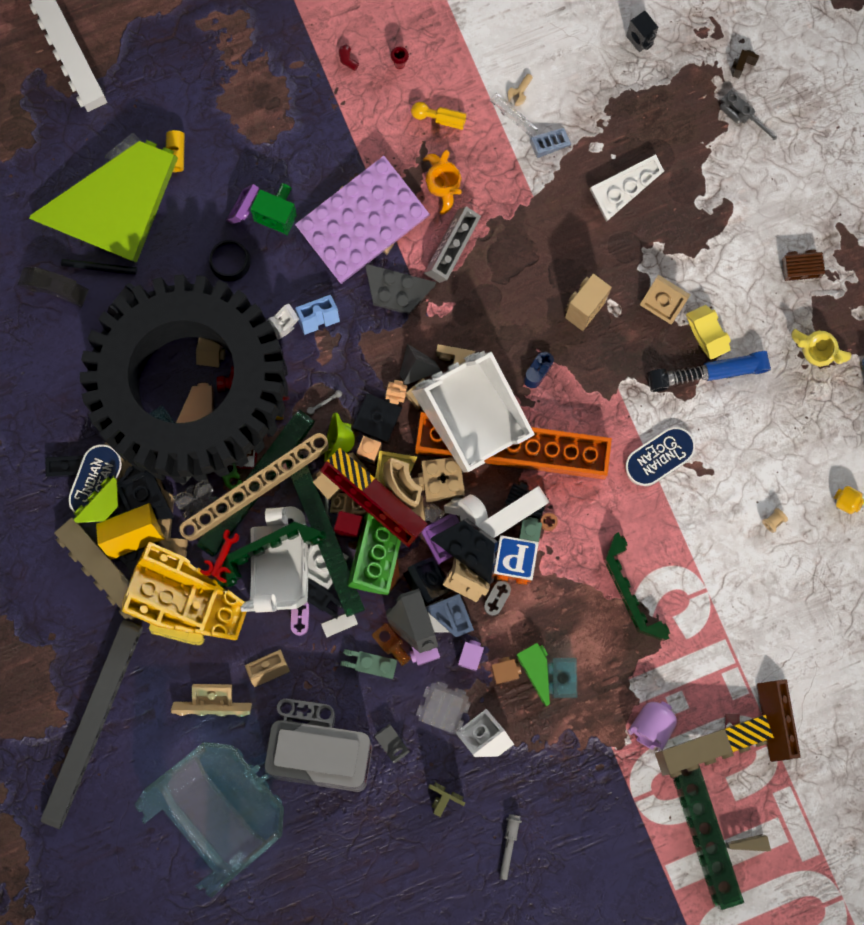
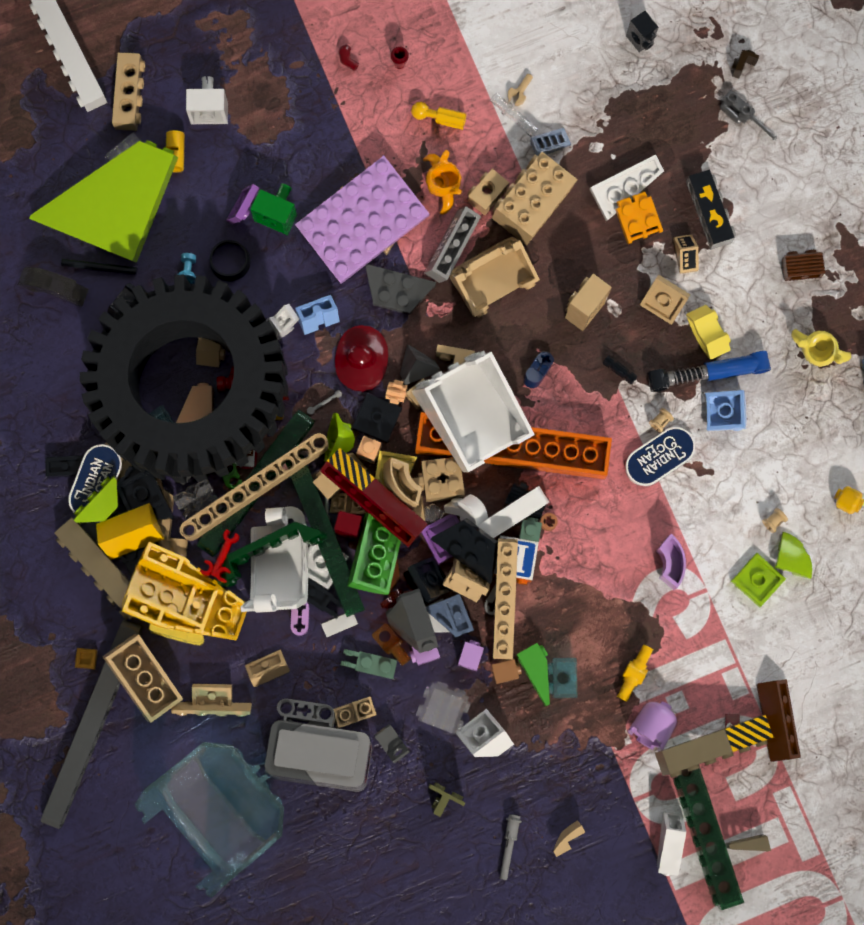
dark green slope [604,532,670,641] -> none
none -> pearl gold tile [75,648,98,669]
none -> tan brick [102,634,183,723]
none -> tan brick [112,53,145,131]
none -> medium azure piece [177,253,196,284]
none -> white brick [186,76,228,124]
none -> tan slope [333,697,376,729]
none -> dark red hat [335,325,389,392]
none -> clear red animal [380,589,413,609]
none -> tan windscreen [449,237,540,317]
none -> tan brick [468,169,509,215]
none -> tan brick [492,152,578,246]
none -> tan brick [493,538,518,660]
none -> tan slope [553,821,585,857]
none -> black axle [603,355,637,384]
none -> light orange plate [615,192,663,244]
none -> yellow pin [617,644,654,702]
none -> tan bush [649,408,674,433]
none -> lavender brick [656,534,686,590]
none -> white slope [657,811,686,876]
none -> slope [673,235,699,274]
none -> black brick [686,169,736,250]
none -> light blue slope [705,390,747,431]
none -> lime tile [731,553,786,608]
none -> lime brick [775,532,812,579]

